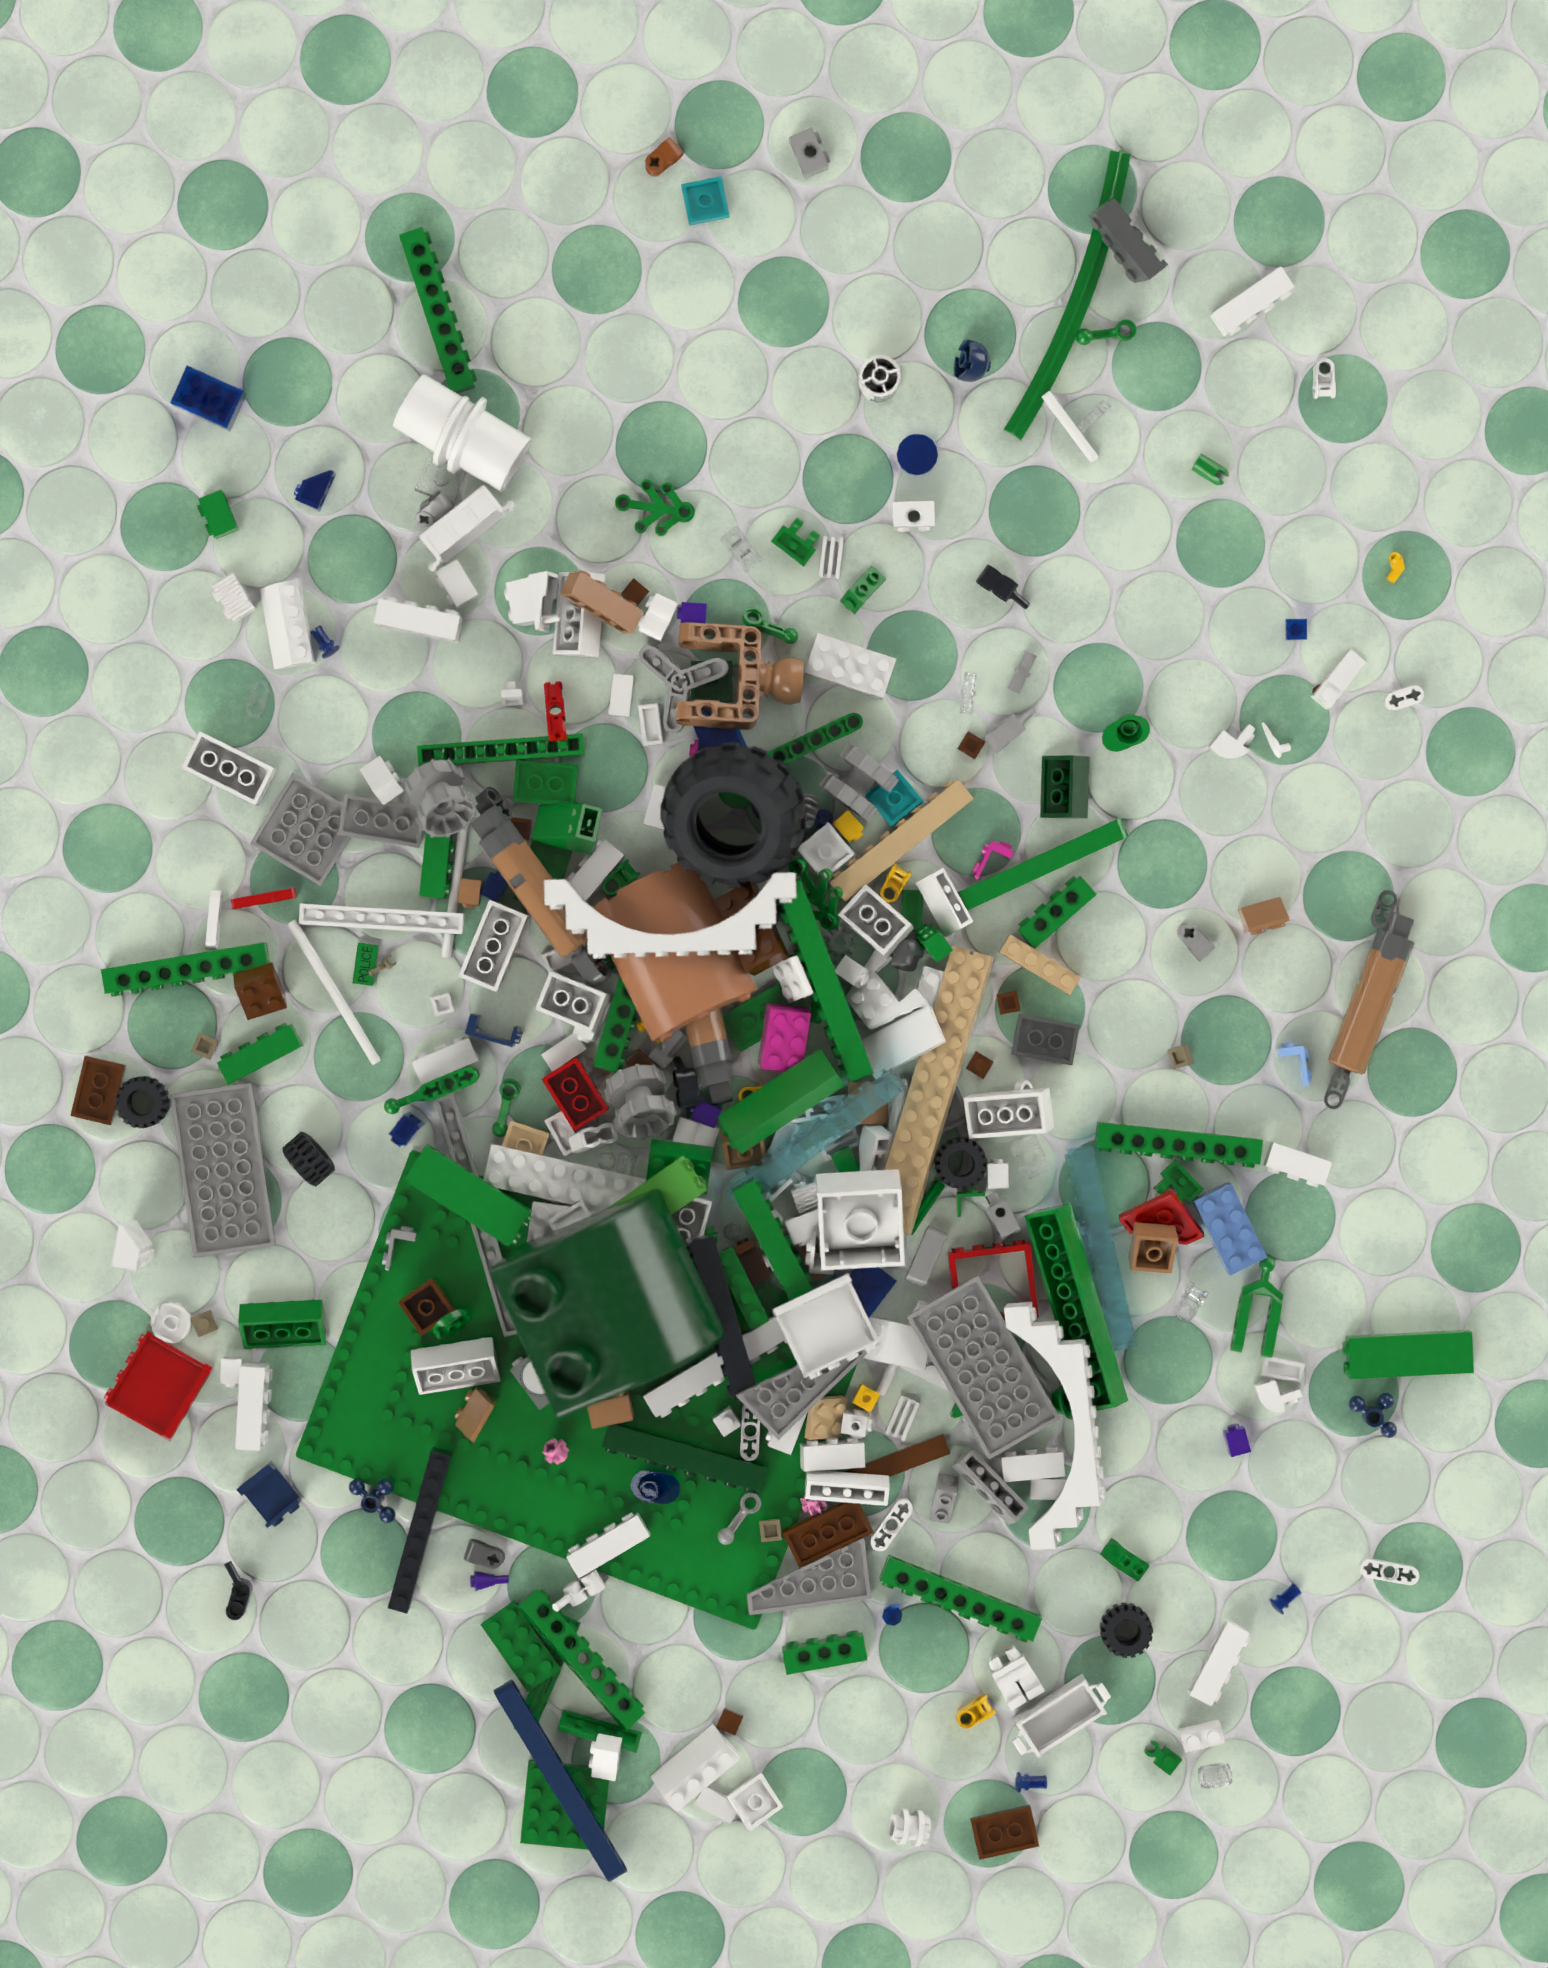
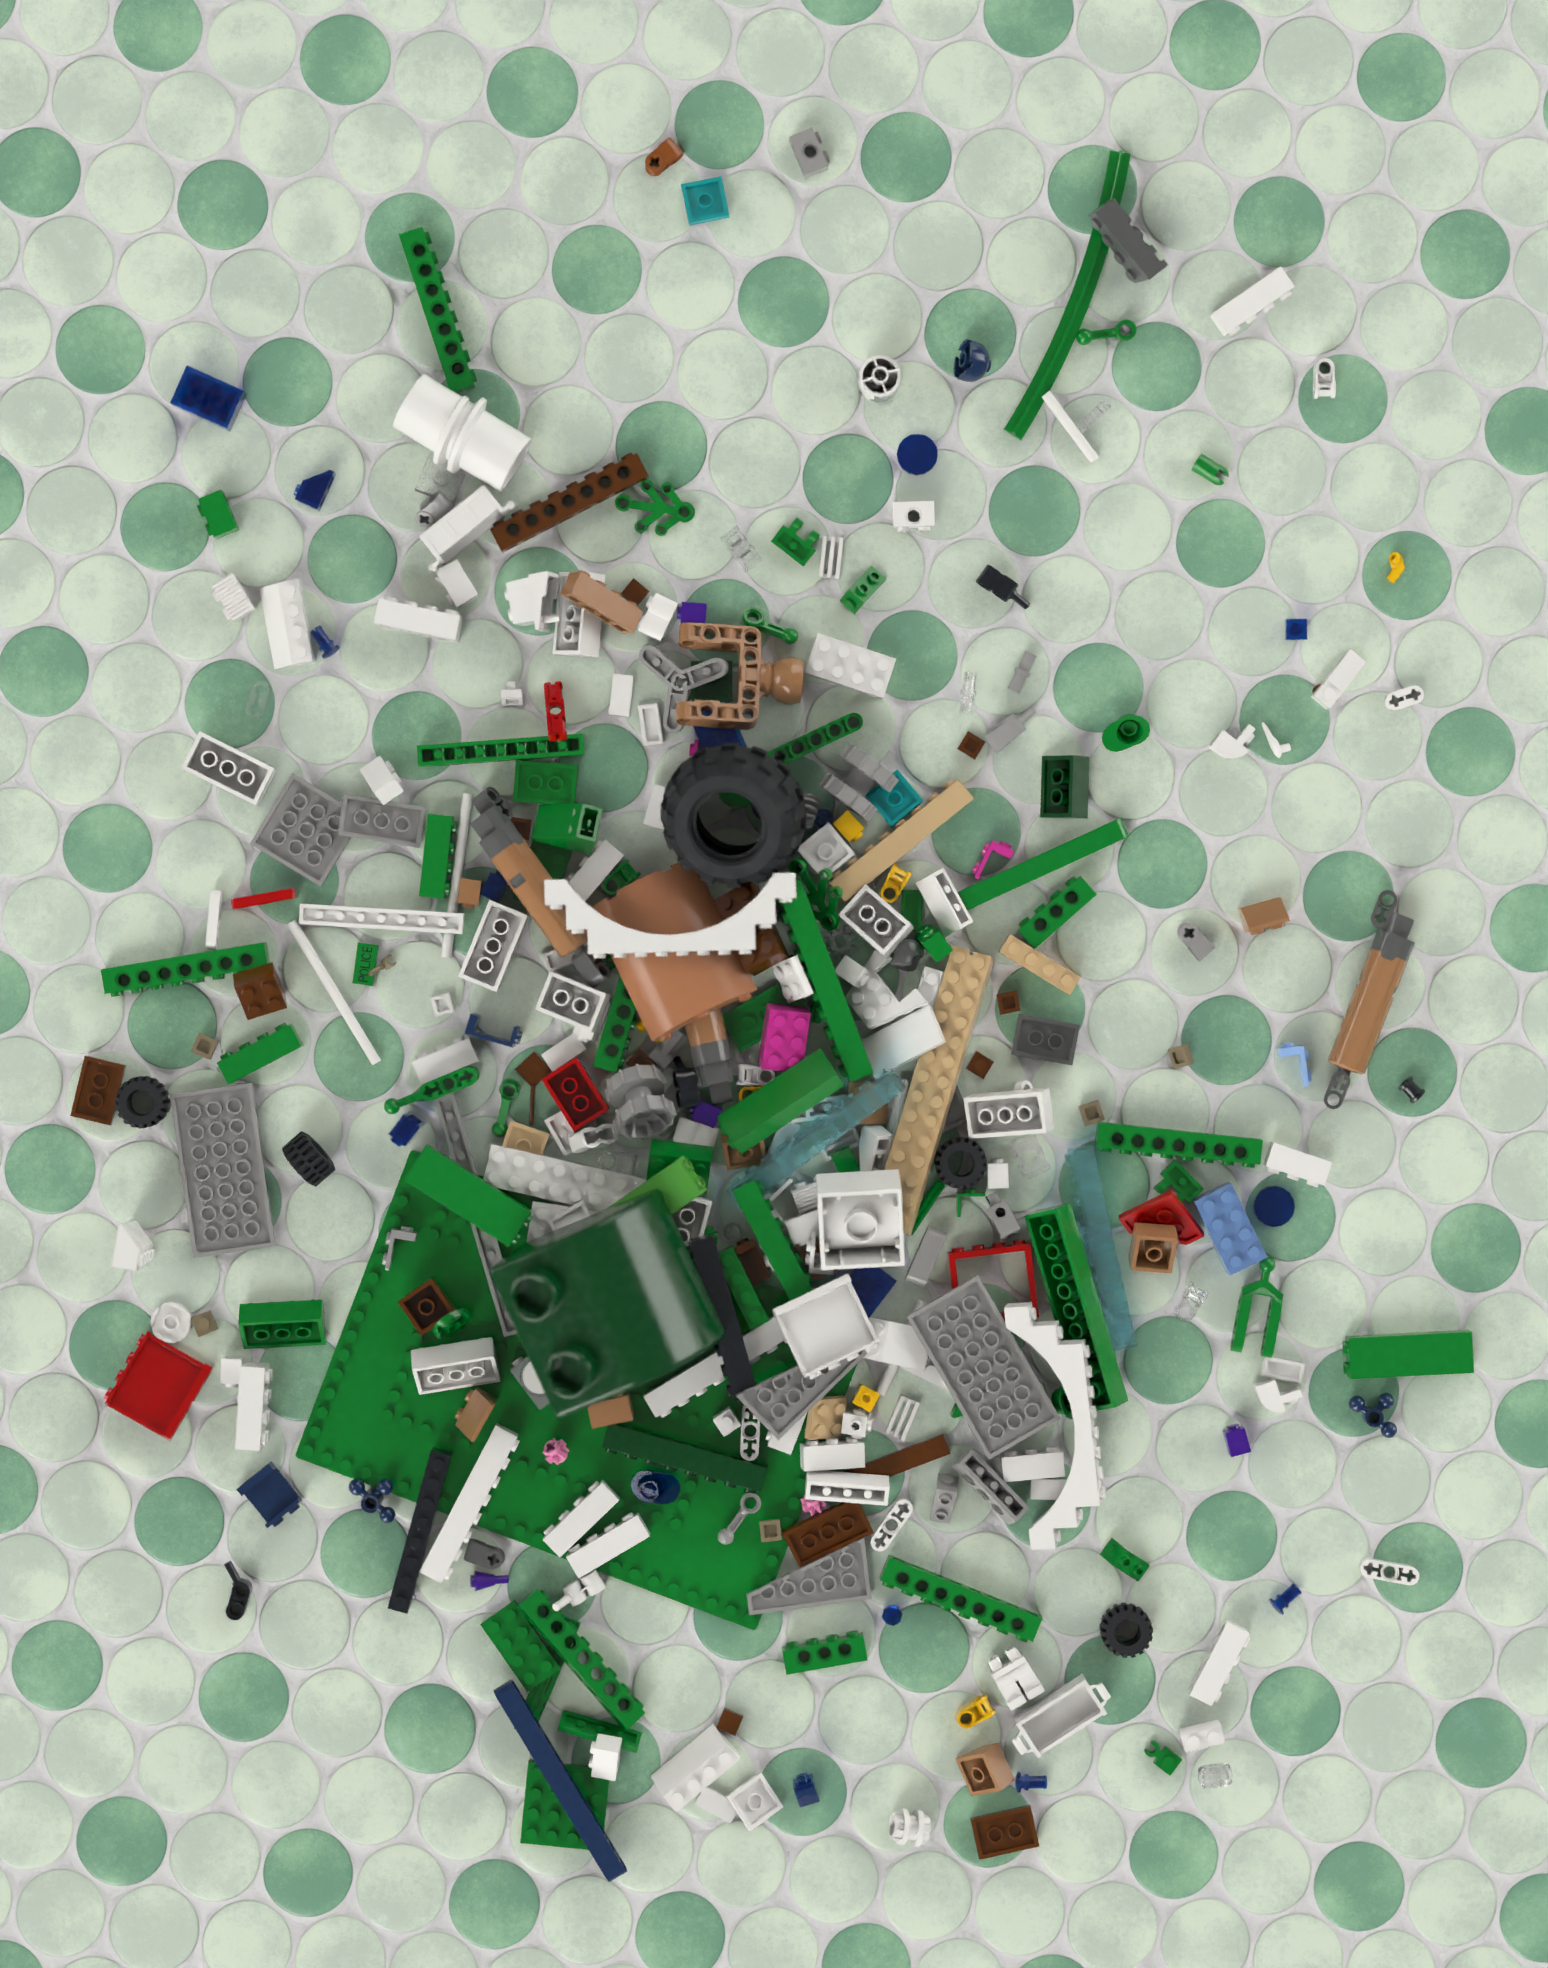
light grey piece [403,759,478,838] -> none
none -> white brick [420,1423,520,1583]
none -> reddish brown brick [490,453,649,553]
none -> reddish brown piece [515,1052,551,1125]
none -> white brick [543,1480,620,1557]
none -> white piece [736,1064,776,1086]
none -> clear blue slope [793,1773,820,1807]
none -> medium nougat slope [956,1743,1015,1796]
none -> dark tan plate [1078,1100,1105,1126]
none -> clear blue tile [1253,1186,1295,1227]
none -> black bush [1398,1076,1425,1104]

